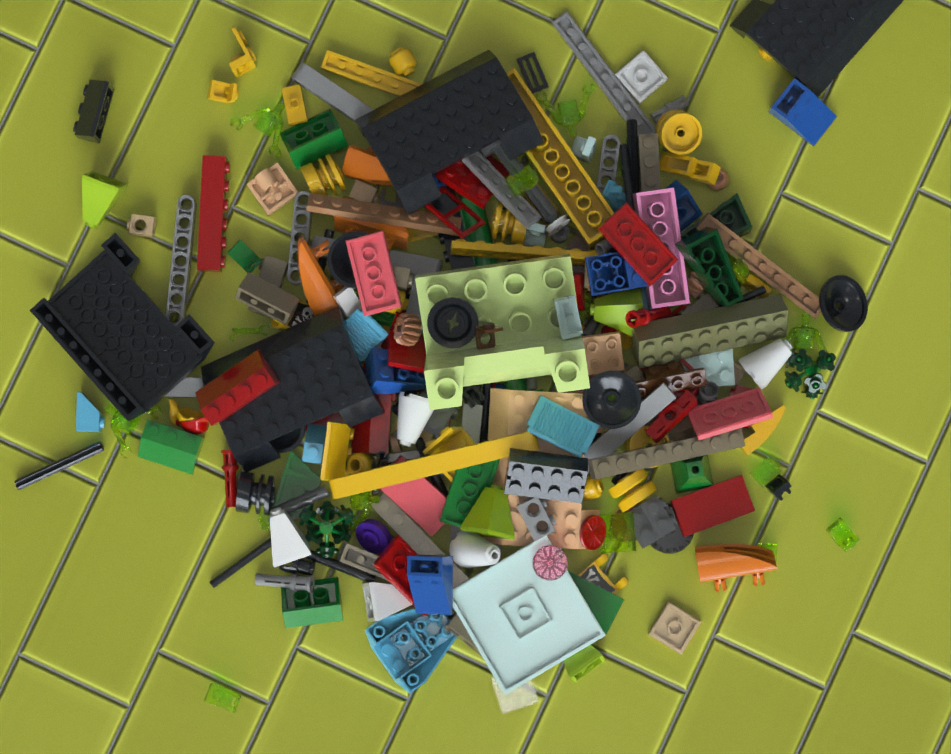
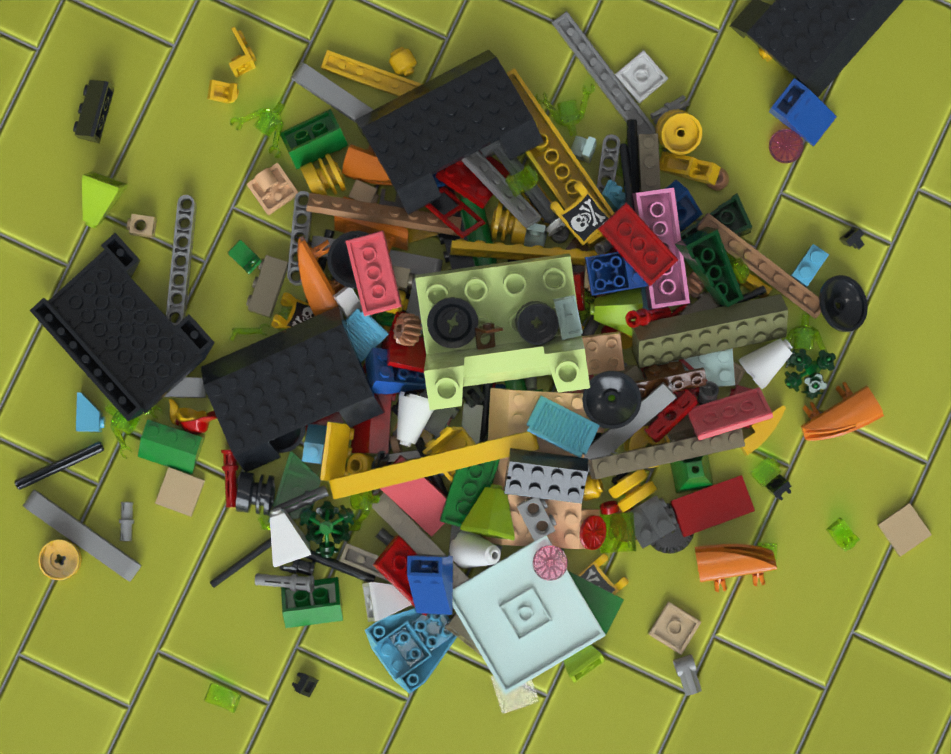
red slope [195,350,280,426] -> none
red brick [197,155,230,272] -> none
dark tan brick [235,272,300,325] -> none
yellow plate [281,84,308,126] -> none
dark purple piece [355,519,391,554] -> none
black tile [517,52,549,94] -> none
none -> light grey beam [23,490,142,582]
none -> yellow wheel [38,539,82,580]
none -> light grey pin [119,502,134,541]
none -> tan tile [155,467,205,517]
none -> black tile [292,673,319,697]
none -> black wheel [515,301,559,345]
none -> flag [550,181,609,246]
none -> red tile [599,501,620,515]
none -> light grey piece [673,654,702,696]
none -> clear pink wheel [769,129,803,163]
none -> medium azure brick [790,244,829,287]
none -> orange piece [801,382,884,441]
none -> black tile [839,227,865,250]
none -> tan tile [878,503,932,557]

